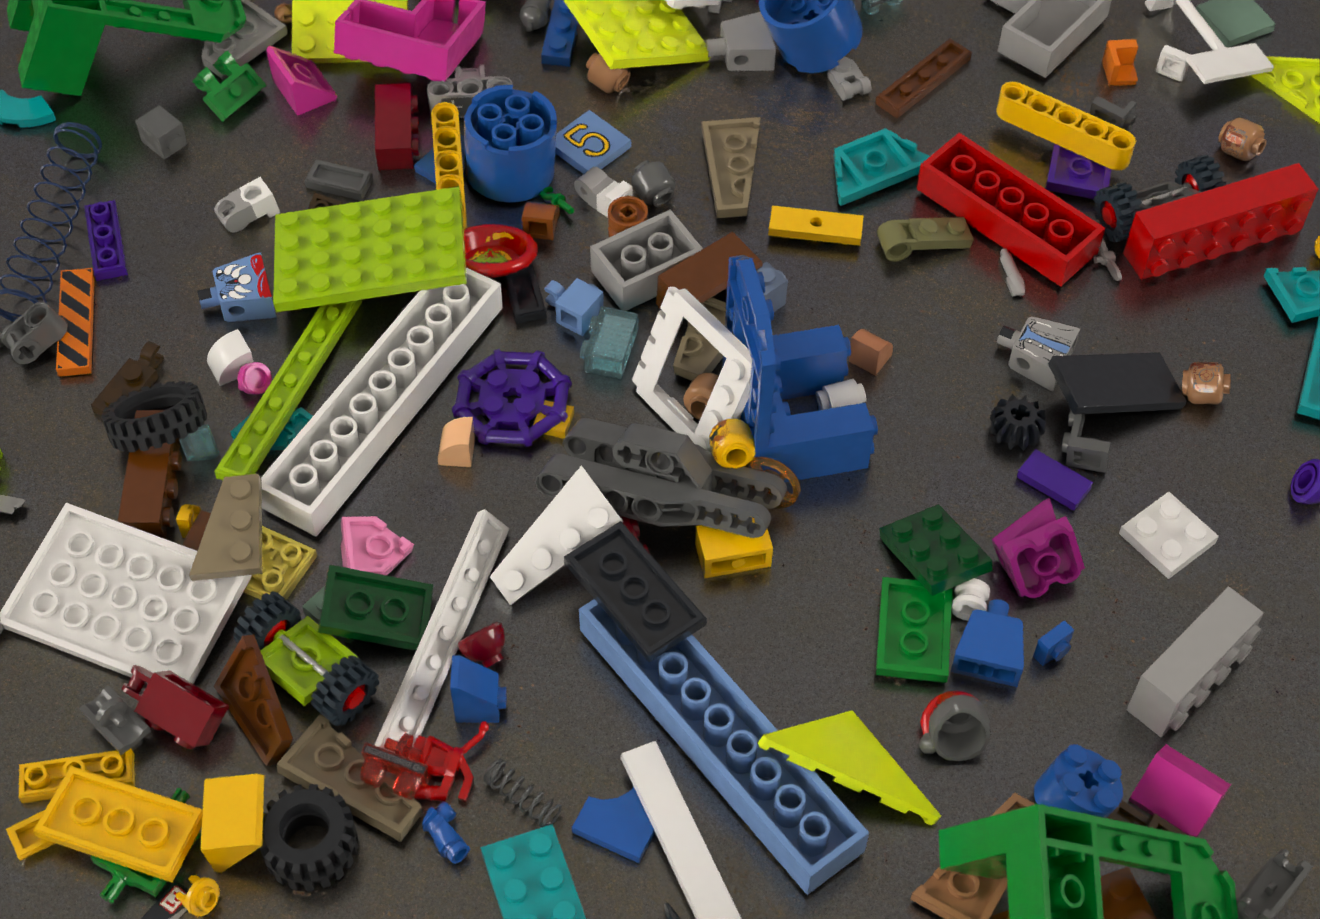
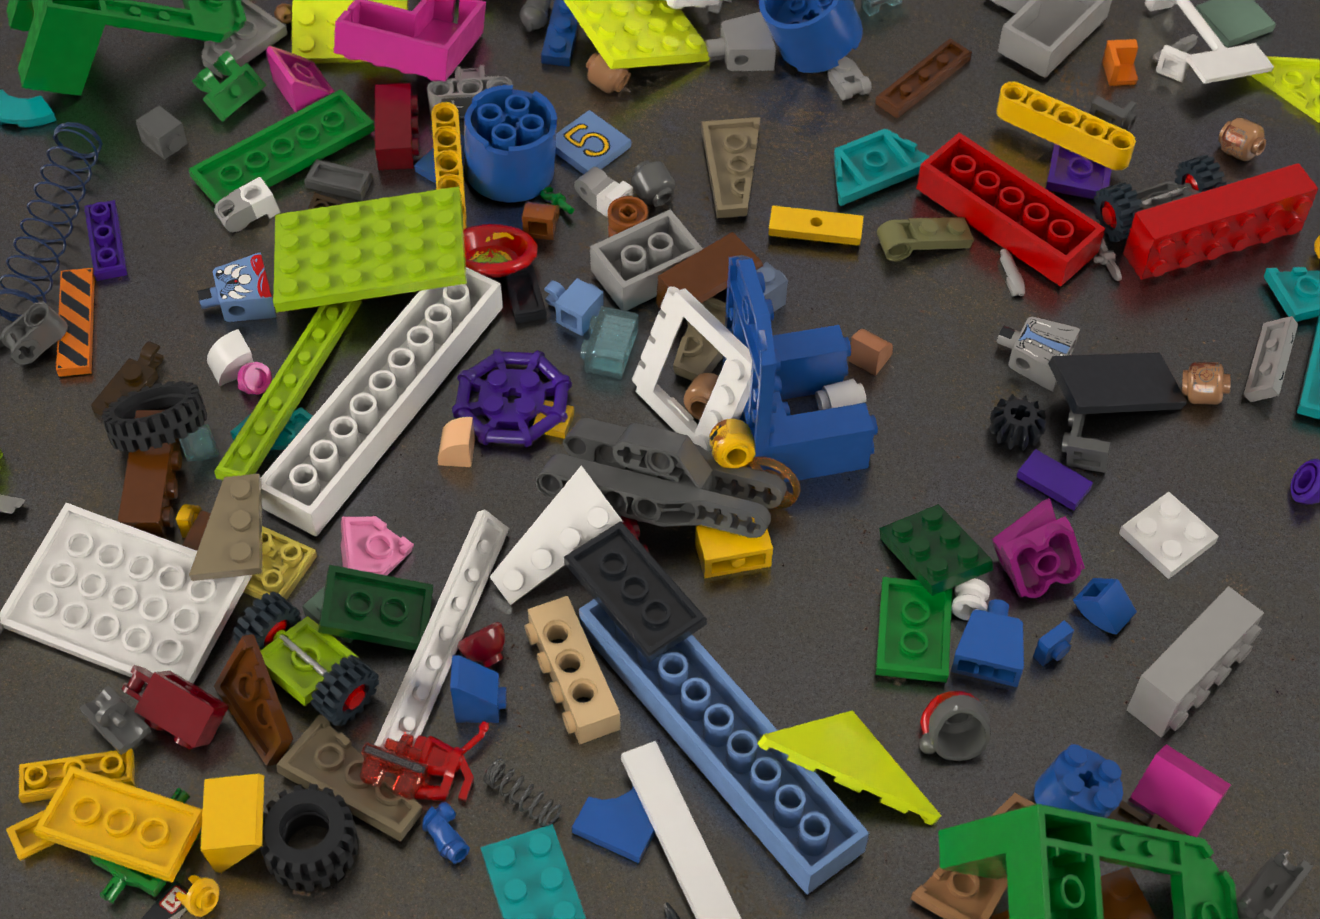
none -> green plate [189,89,375,205]
none -> tan brick [524,596,620,744]
none -> blue brick [1073,578,1137,634]
none -> light grey piece [1153,34,1198,62]
none -> light grey plate [1244,316,1298,402]

